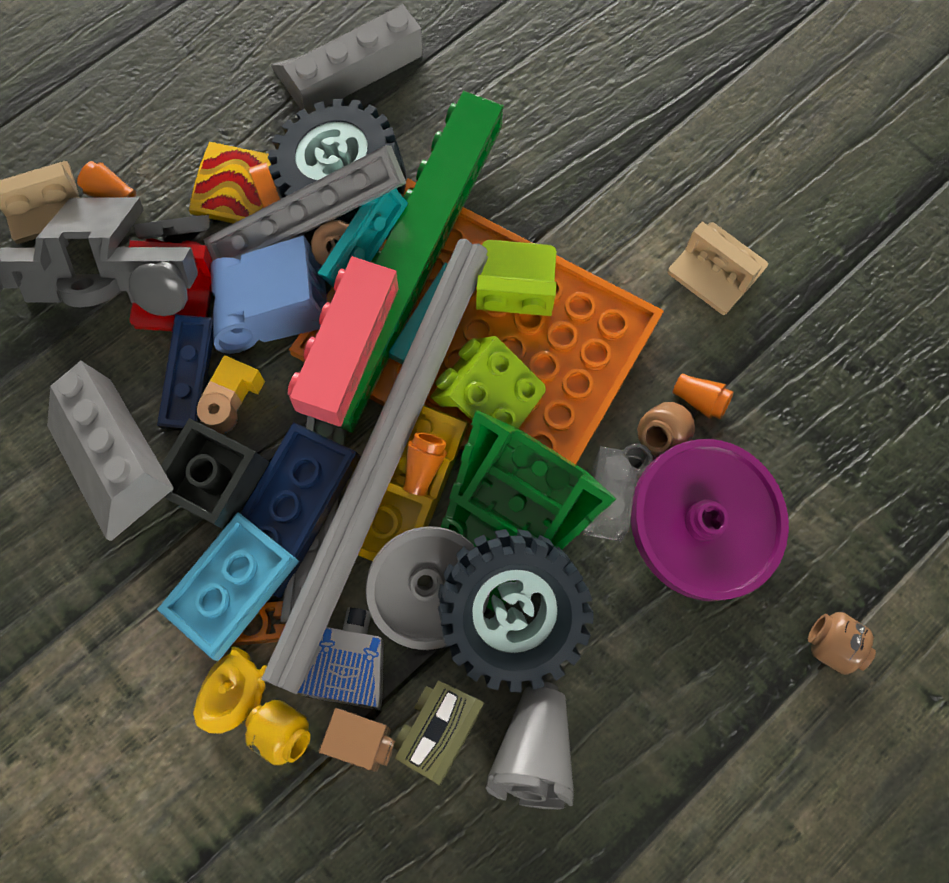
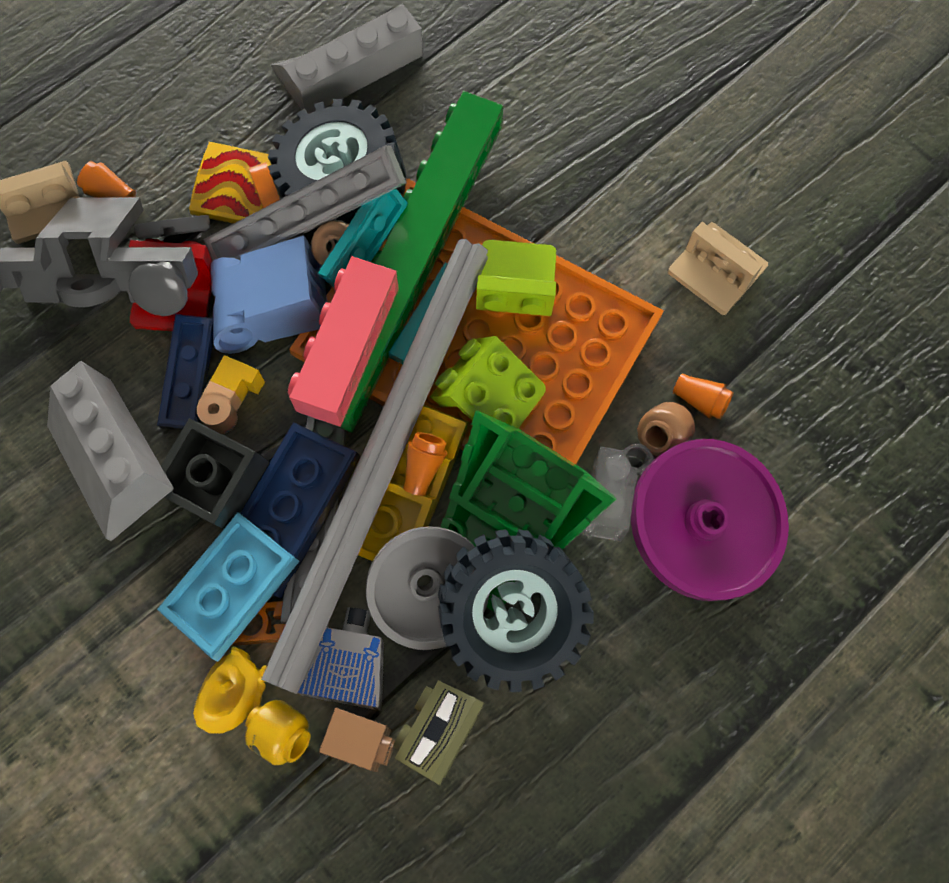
light grey cone [485,682,574,809] -> none
medium nougat head [808,612,876,675] -> none

